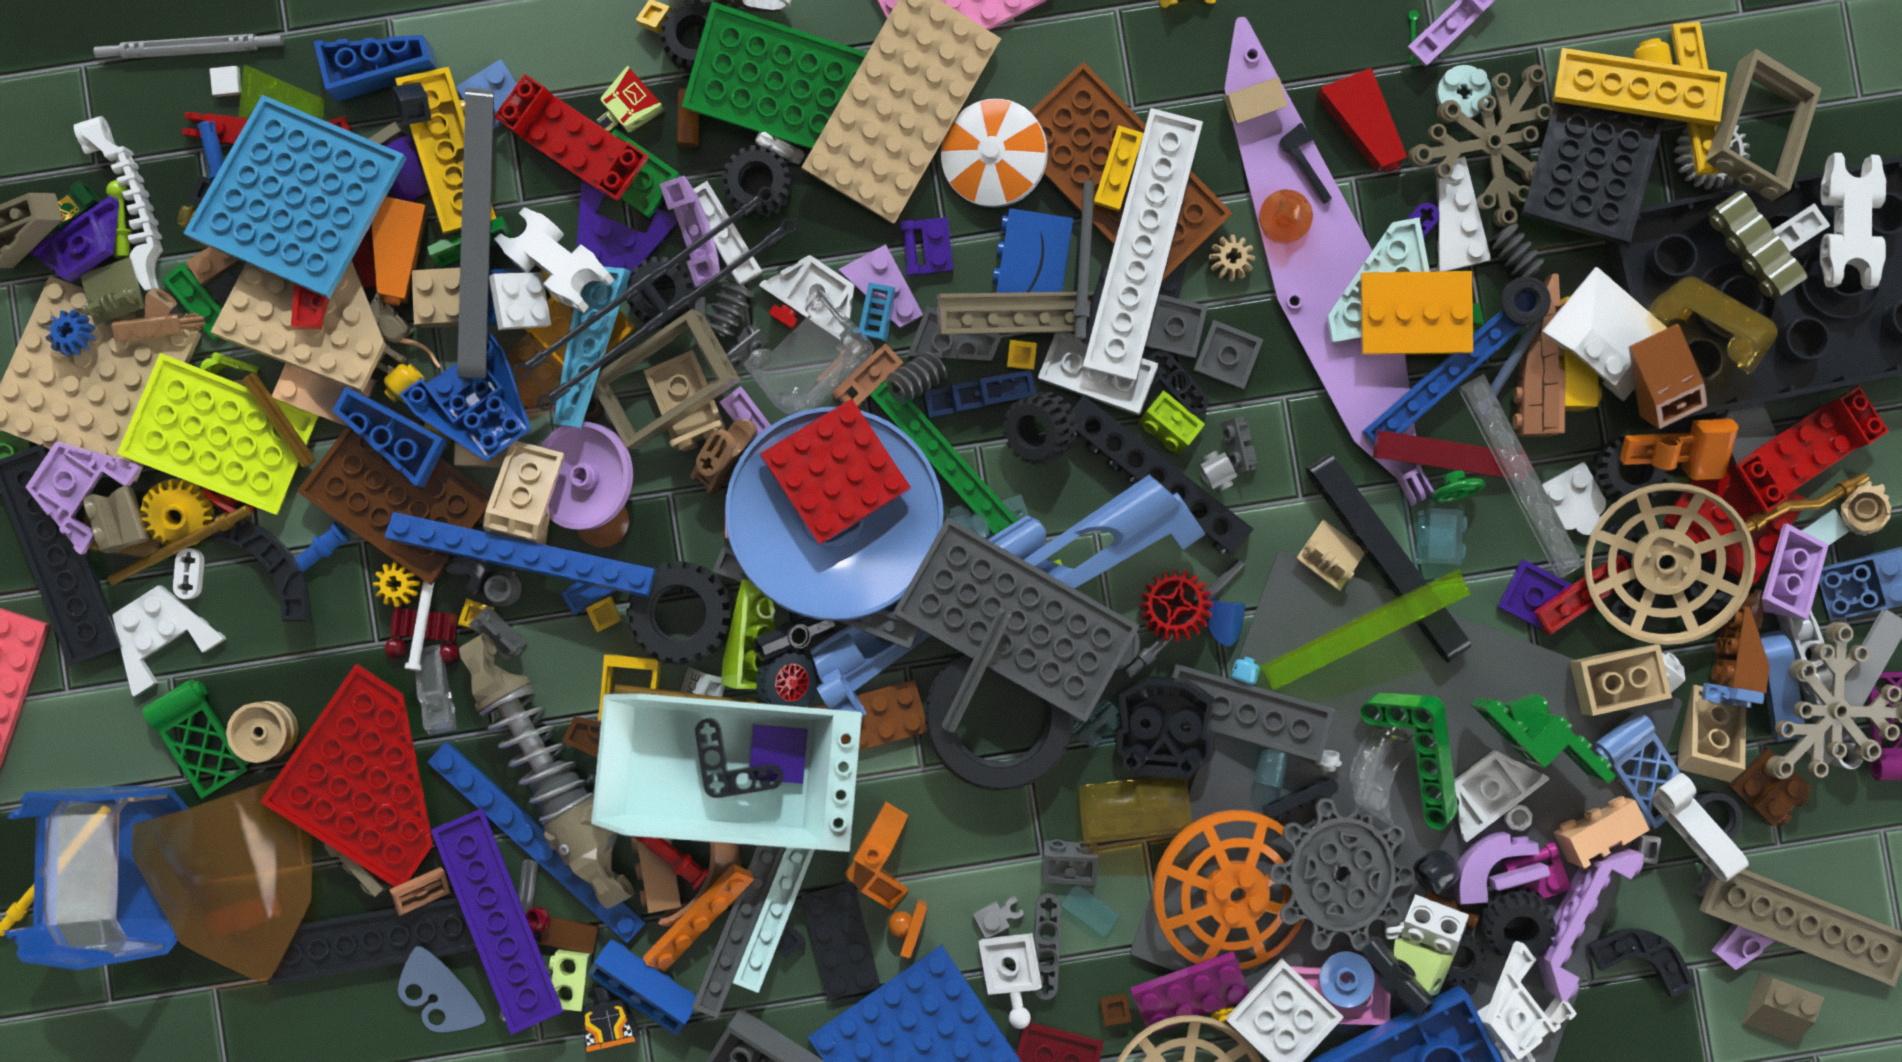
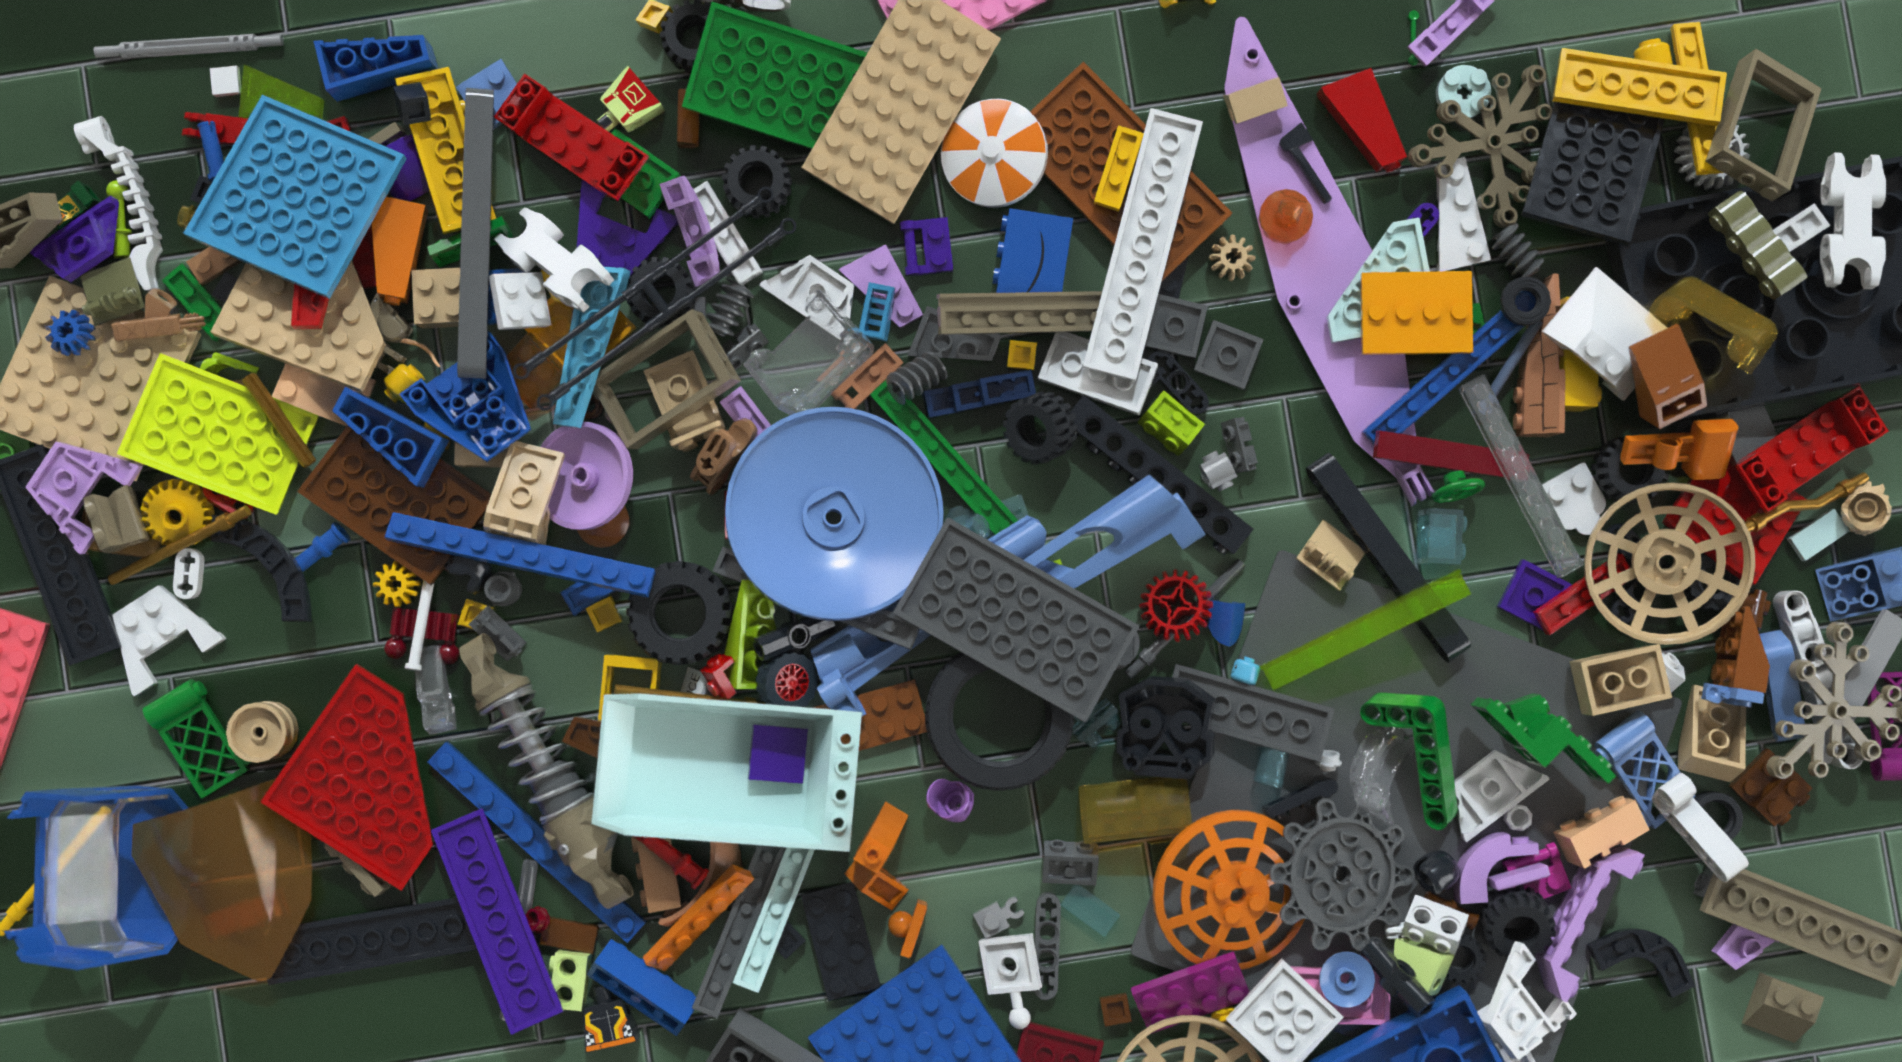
nougat tile [390,867,451,916] -> none
sand blue piece [398,946,485,1032] -> none
black beam [695,718,784,798] -> none
white axle [755,132,804,164] -> none
red plate [760,399,911,546] -> none
red plate [769,304,799,331] -> none
dark grey axle [942,607,1012,733] -> none
dark grey bar [1073,180,1095,340] -> none
black piece [1081,266,1109,345] -> none
flat silver tile [1632,834,1661,864] -> none
lavender slope [1762,523,1829,620] -> none
none -> red bracket [700,654,737,699]
none -> medium lavender helmet [926,779,974,822]

